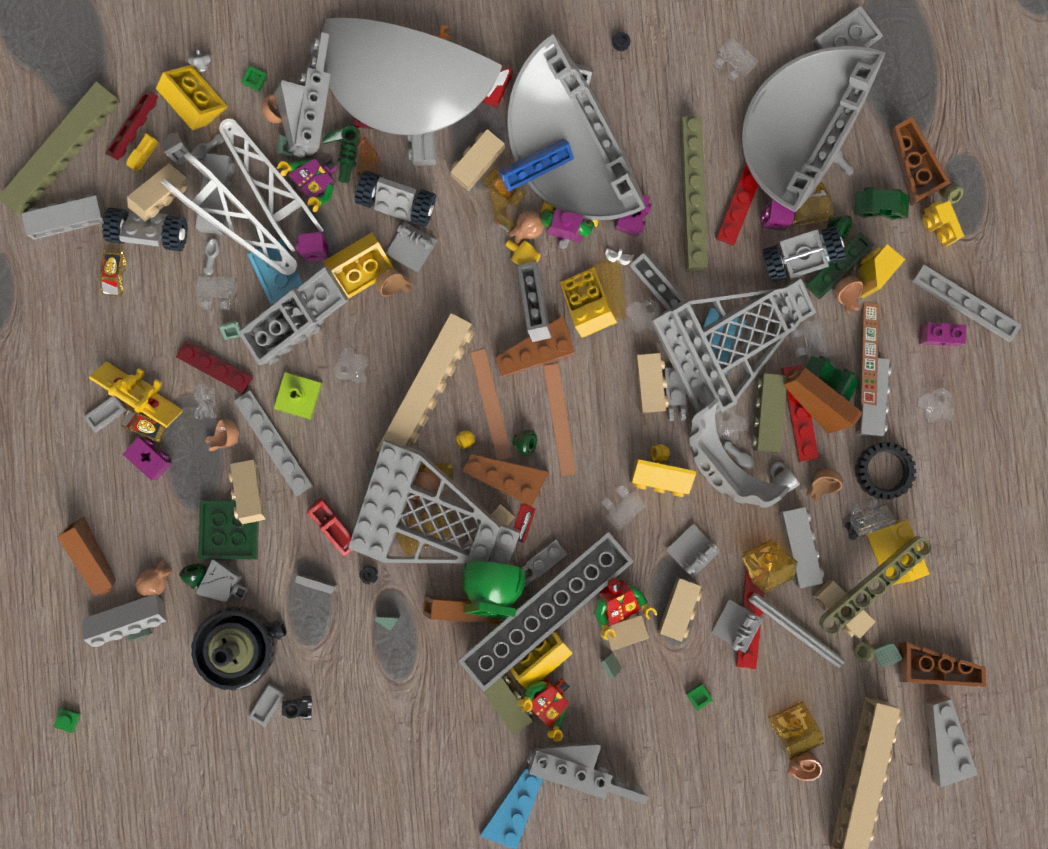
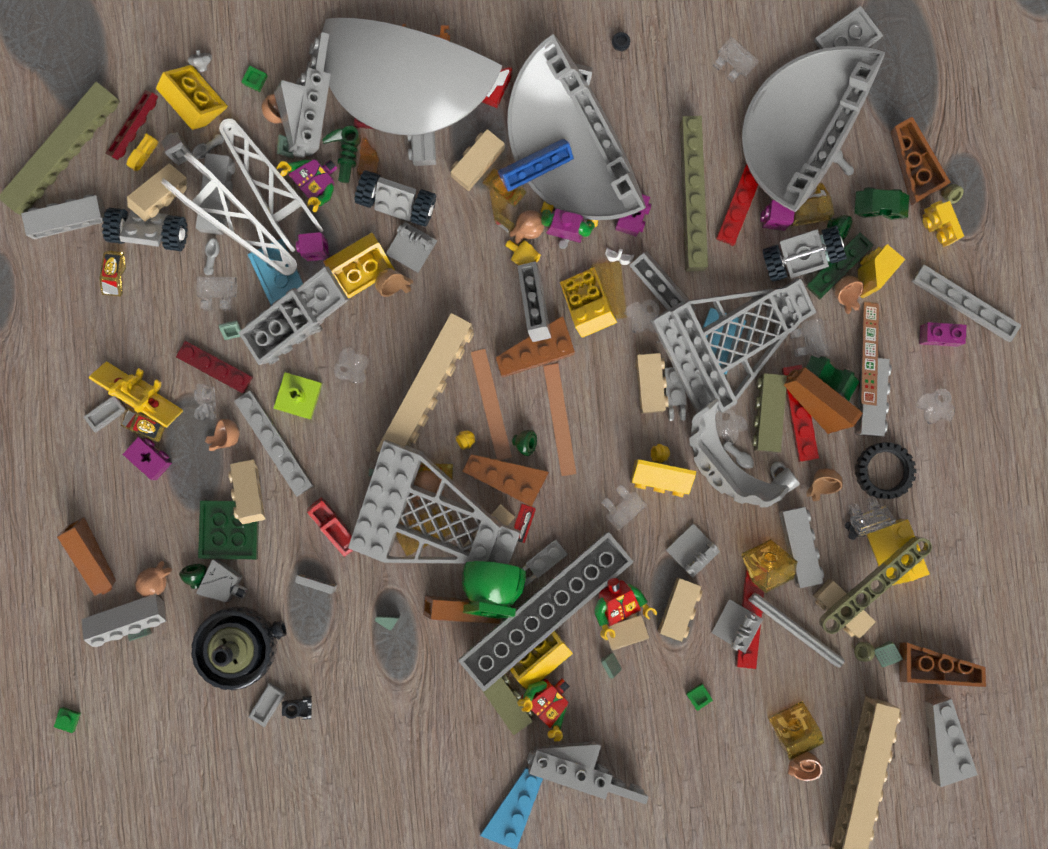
black plate [359,565,378,584] -> none

